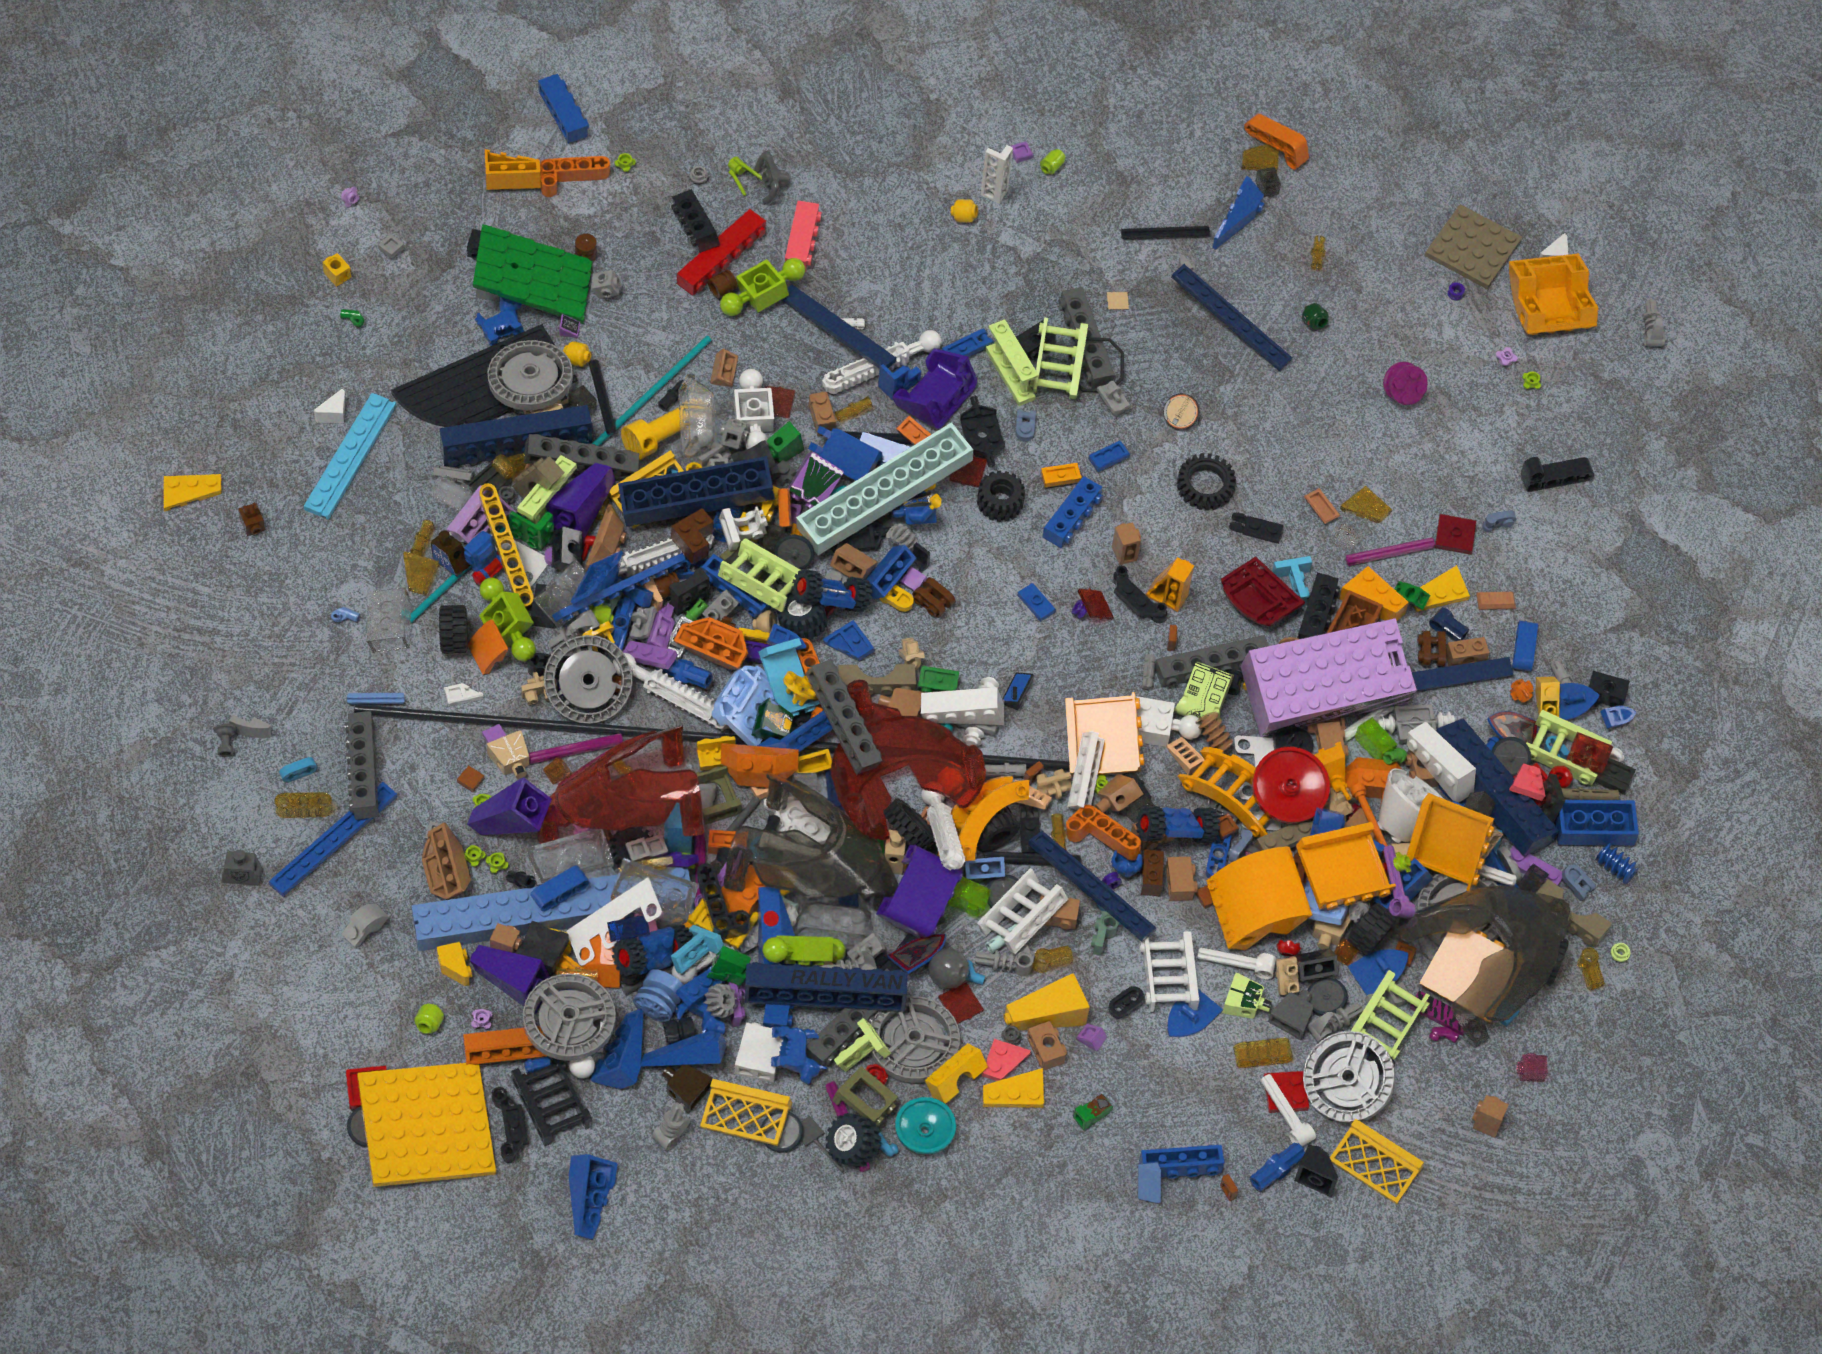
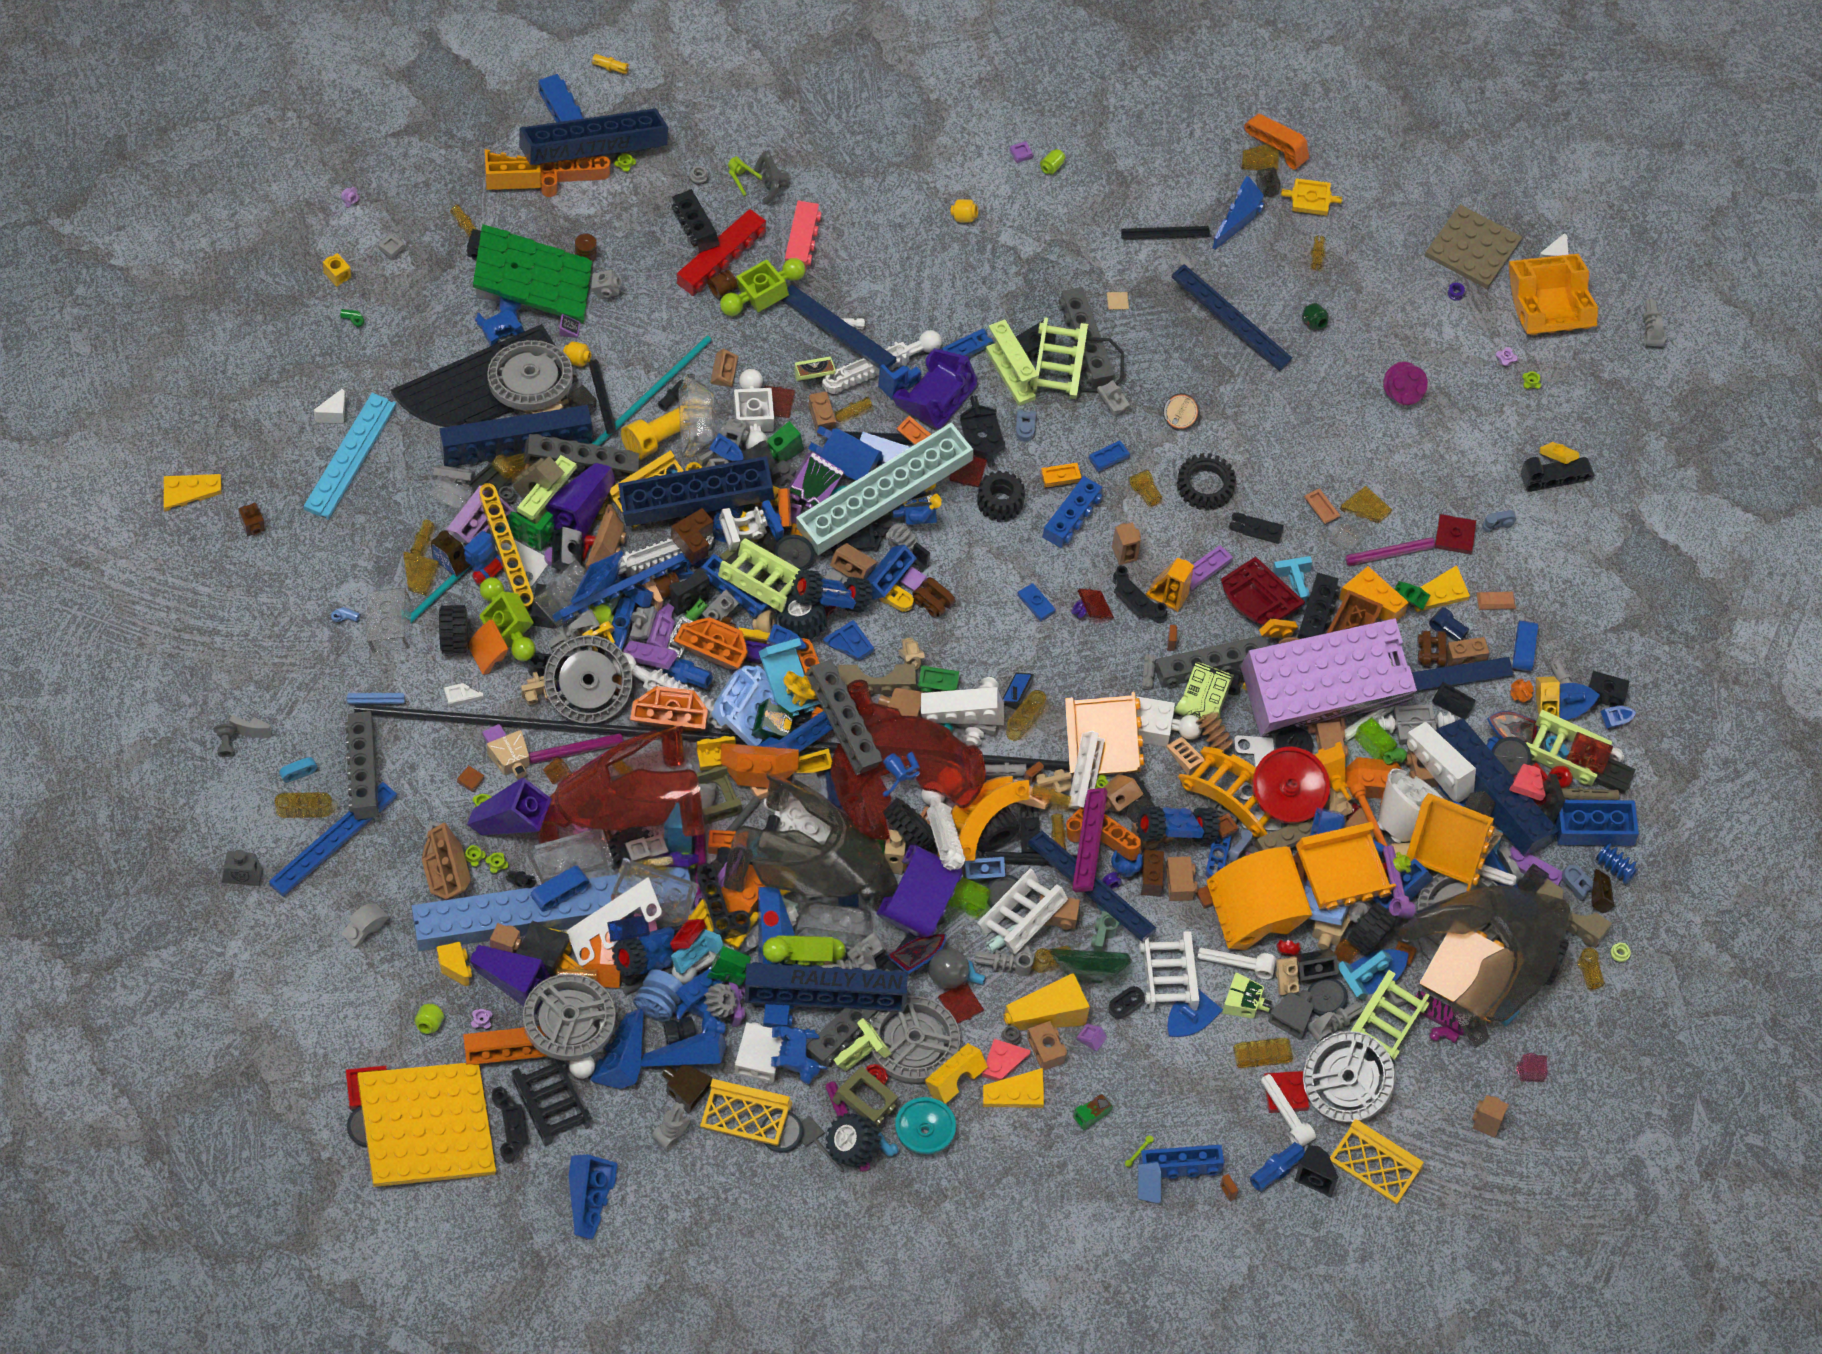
blue pin [524,1056,551,1073] -> none
white fence [980,145,1013,204] -> none
none -> clear yellow pin [450,205,478,238]
none -> dark blue brick [519,108,668,165]
none -> yellow pin [592,54,629,75]
none -> orange wedge [630,686,709,731]
none -> red plate [670,919,706,949]
none -> blue plate [709,433,744,461]
none -> blue plate [761,500,784,541]
none -> panel [795,356,835,381]
none -> blue piece [883,752,920,797]
none -> clear yellow beam [1006,690,1046,741]
none -> clear yellow pin [1030,784,1071,808]
none -> clear green wedge [1050,949,1132,983]
none -> magenta tile [1072,788,1108,893]
none -> lime hinge [1125,1135,1154,1167]
none -> clear yellow piece [1129,469,1162,507]
none -> medium lavender plate [1189,545,1233,591]
none -> light orange plate [1259,619,1299,639]
none -> yellow plate [1281,178,1342,216]
none -> medium azure bracket [1338,951,1393,1000]
none -> black slope [1432,682,1476,719]
none -> yellow plate [1539,442,1579,464]
none -> dark brown slope [1591,869,1615,913]

